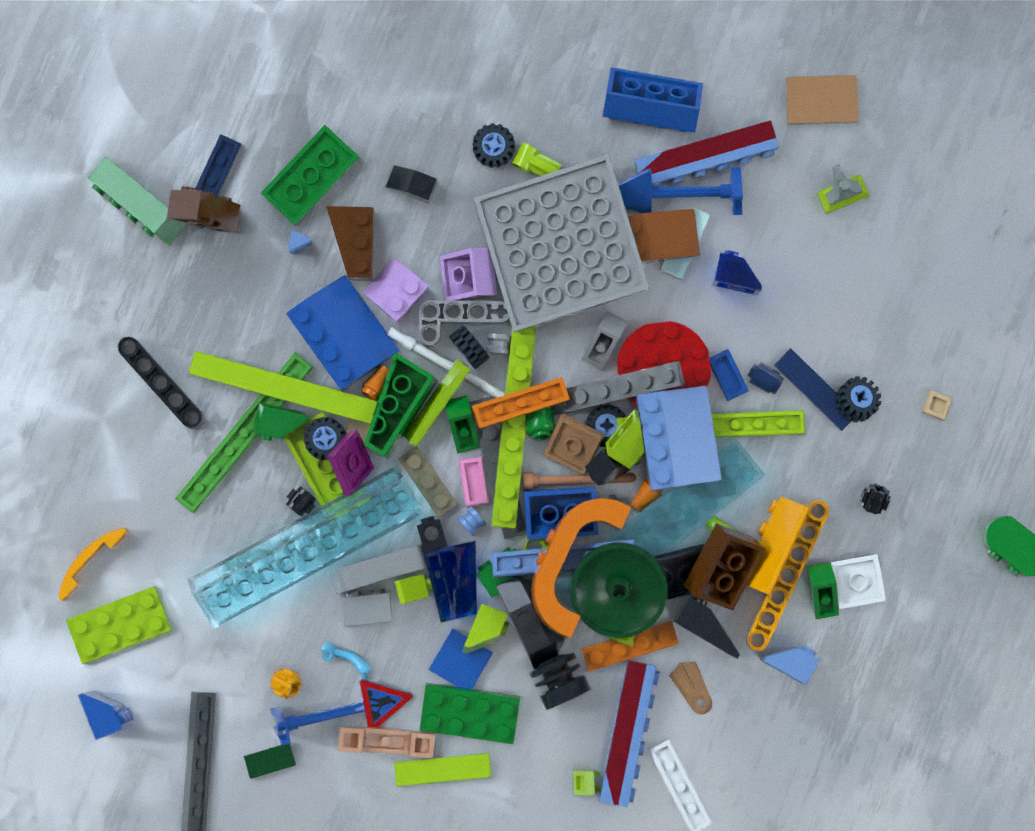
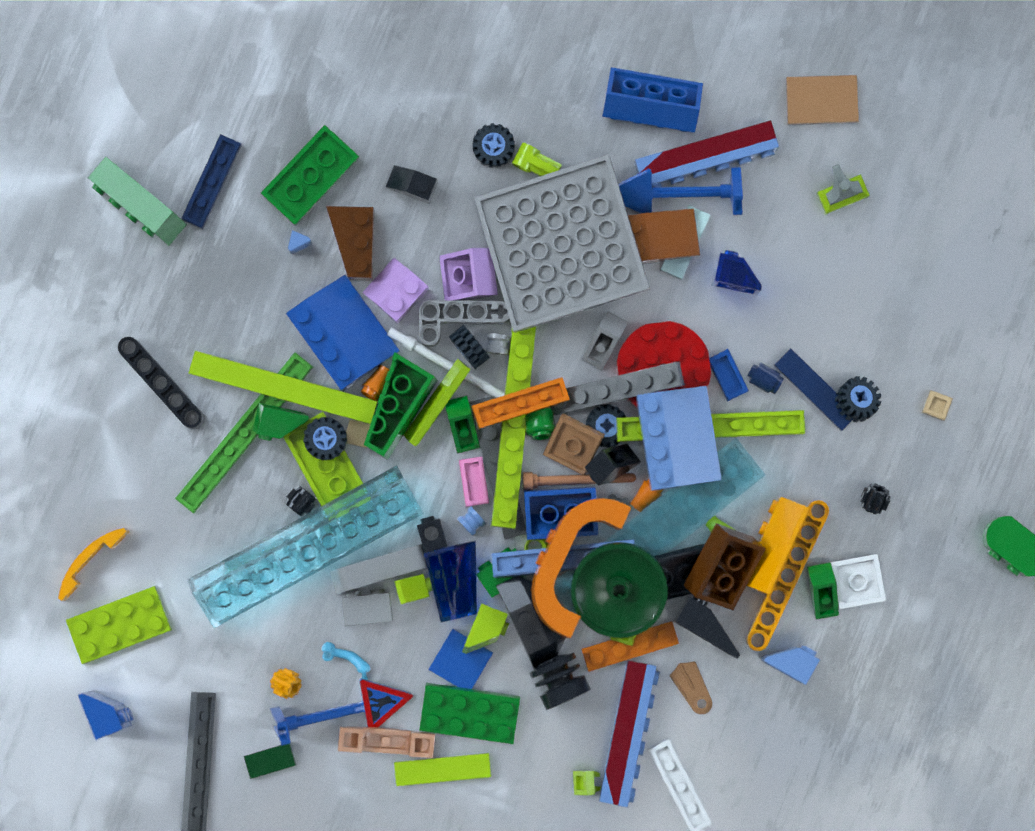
reddish brown wedge [167,186,241,232] -> none
magenta tile [327,429,374,496] -> none
dark tan plate [398,446,457,518] -> none
lime slope [606,409,644,469] -> none

